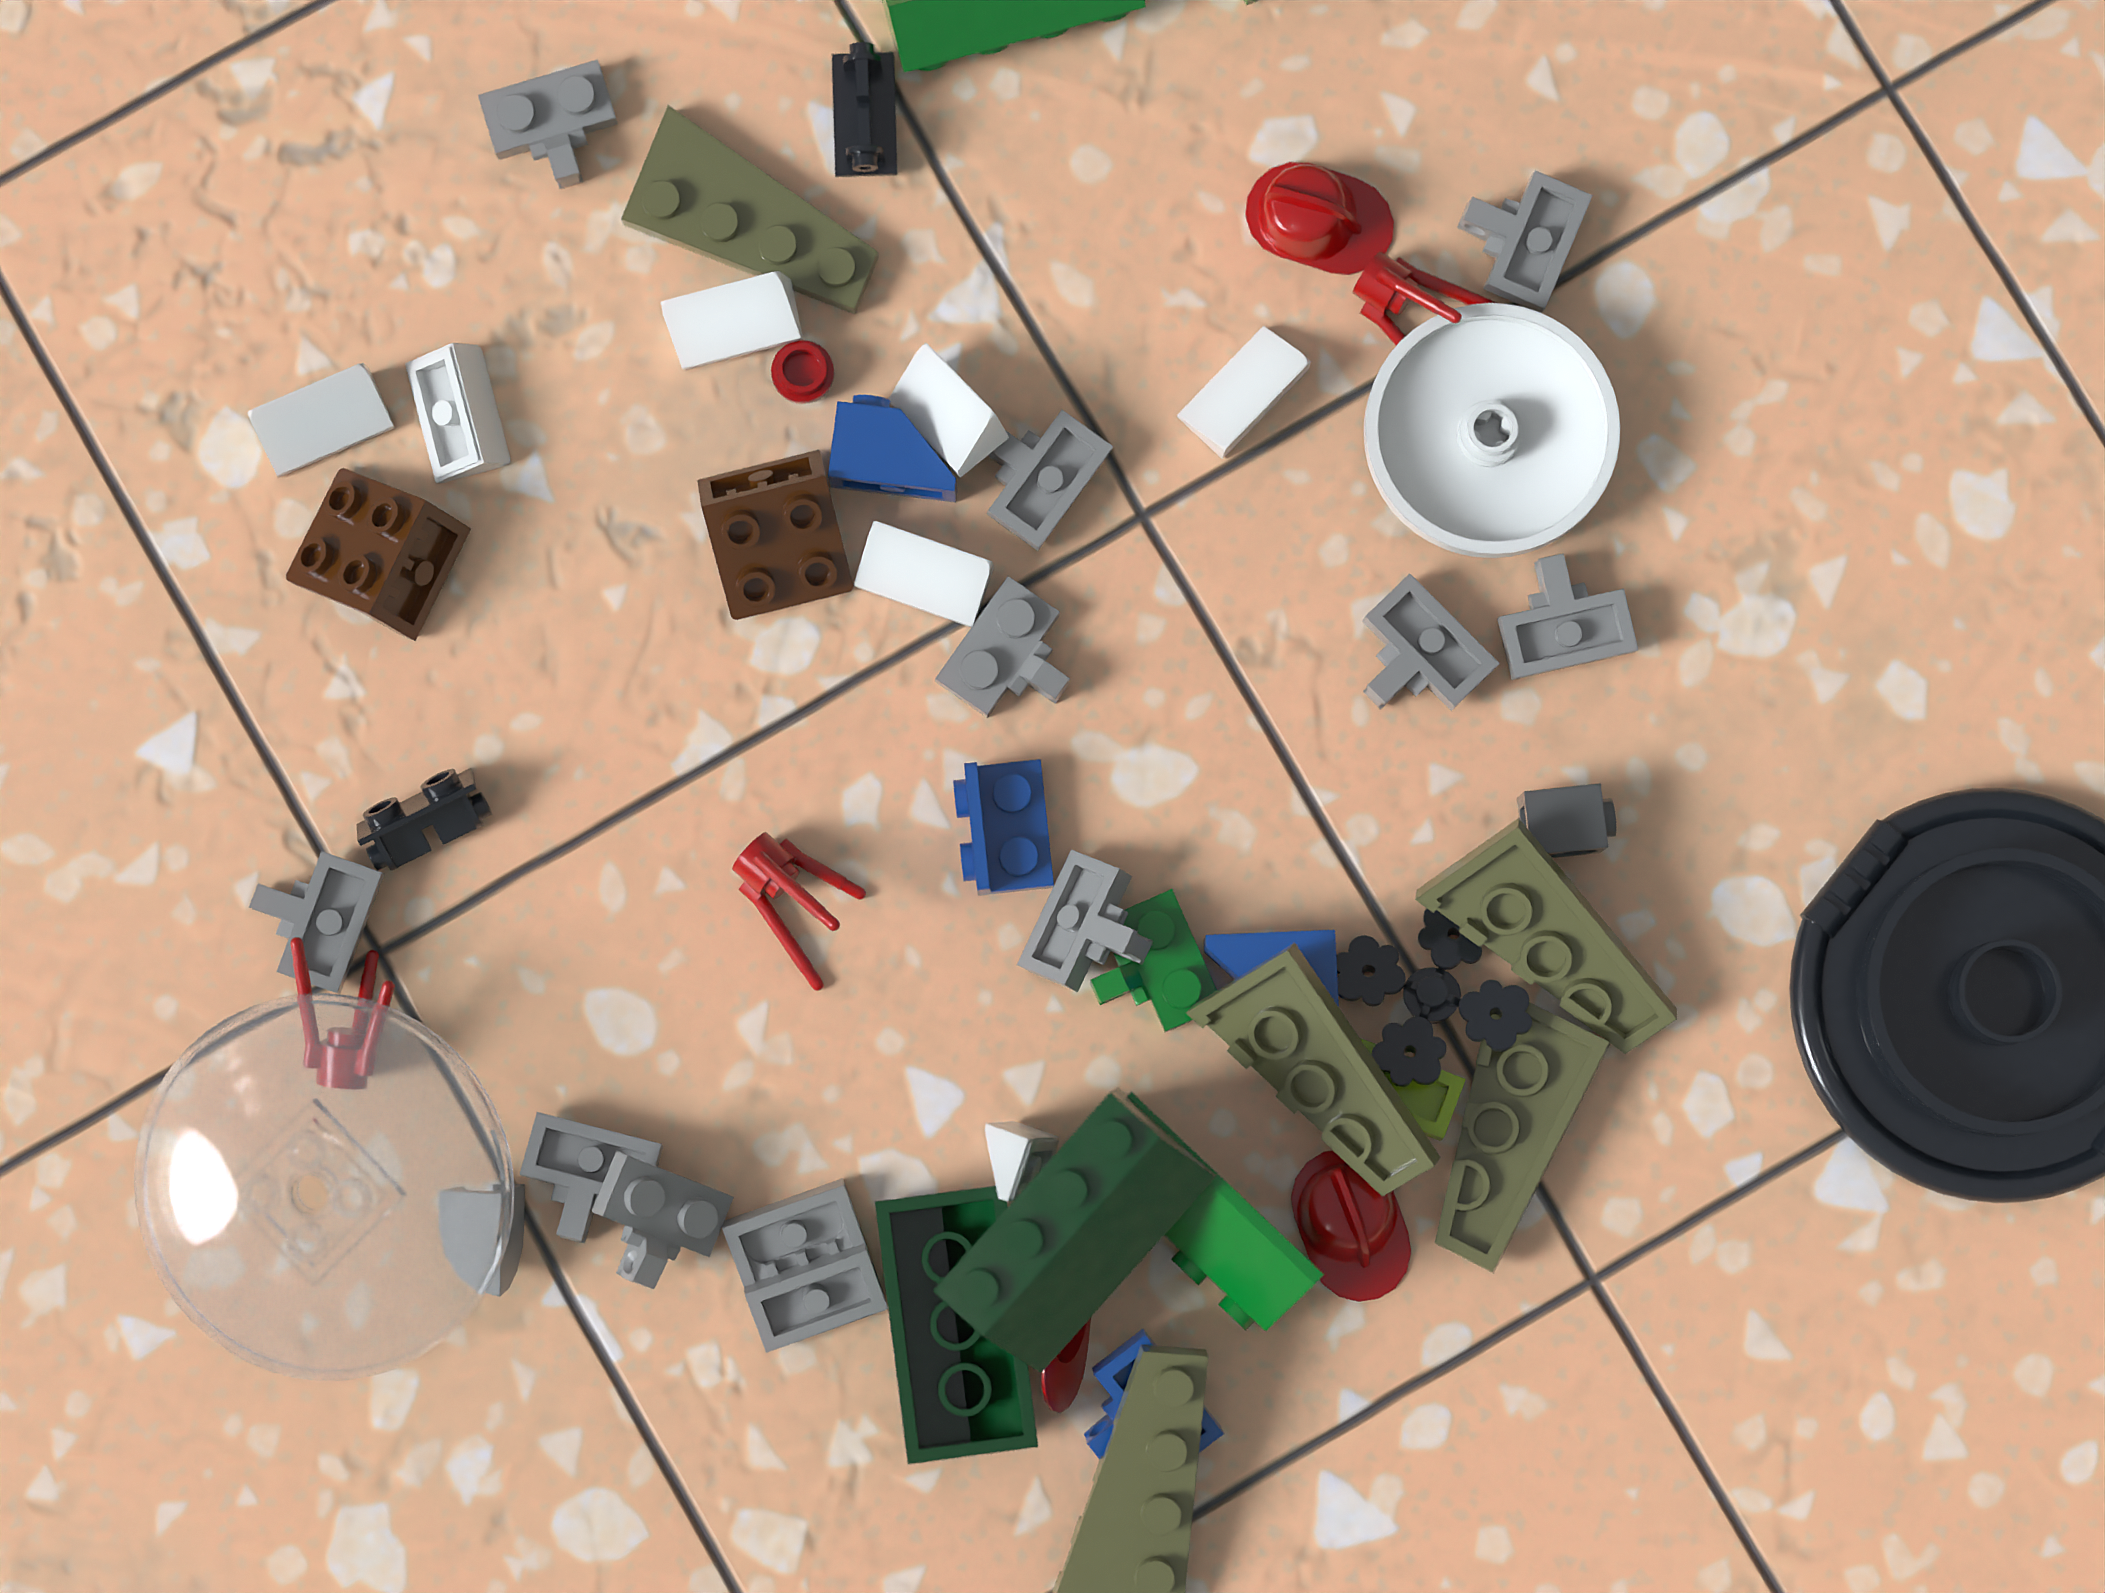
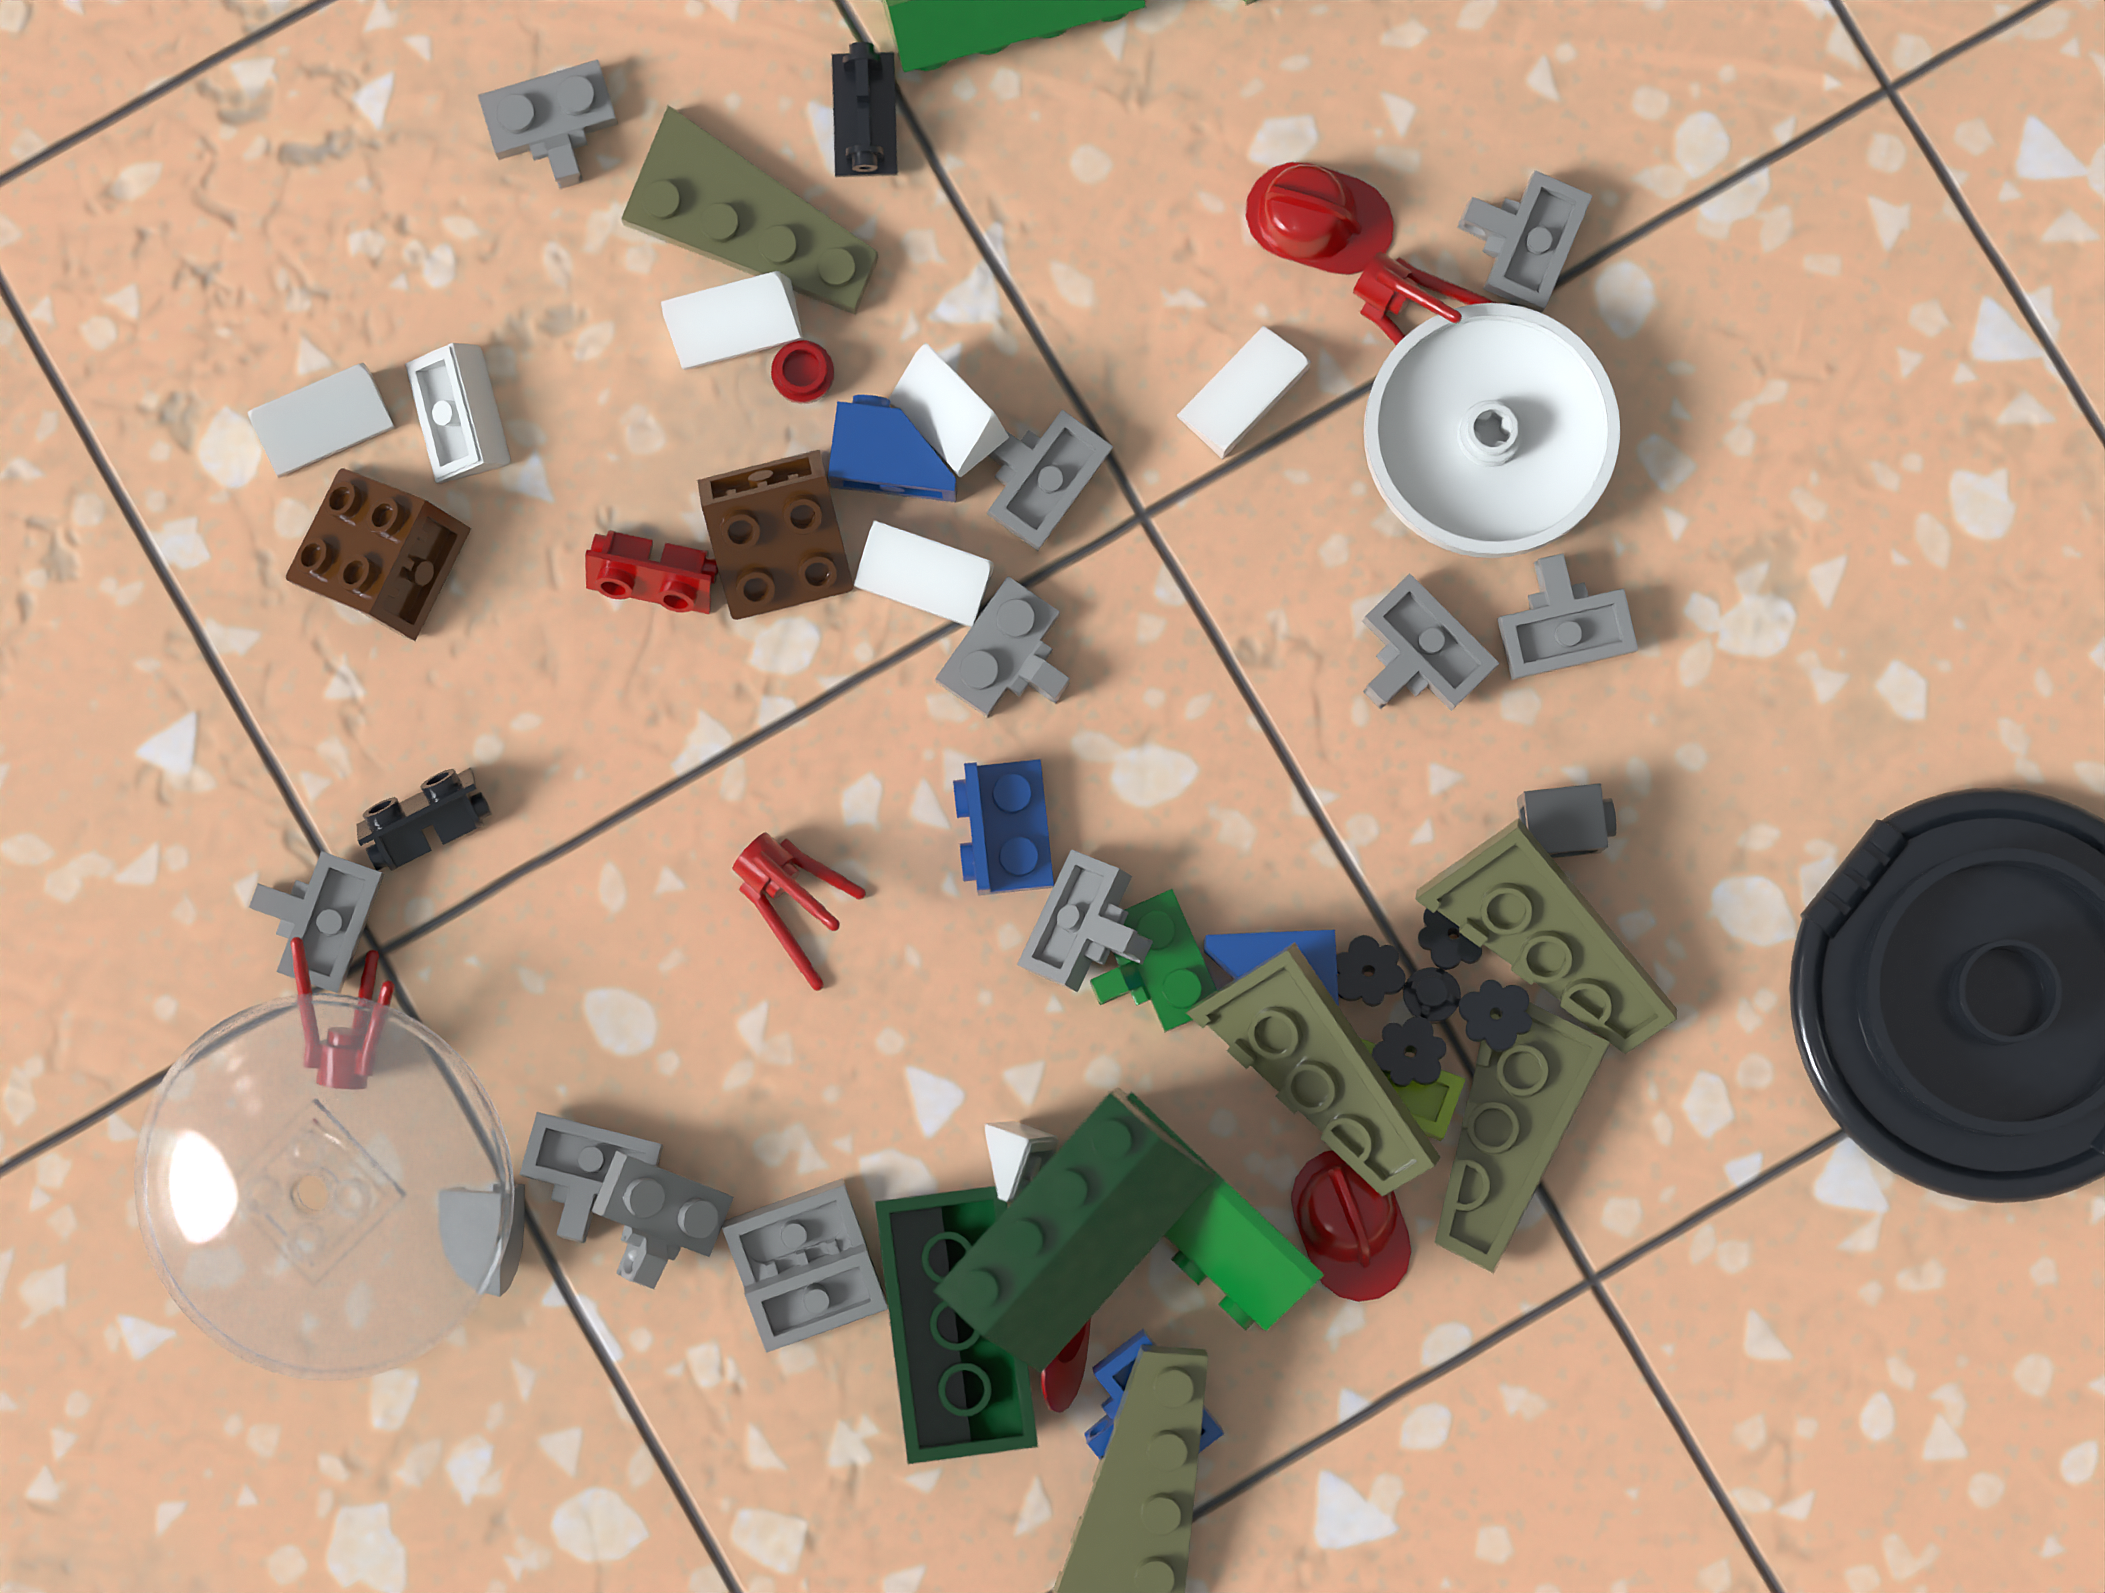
none -> red hinge [585,530,718,614]

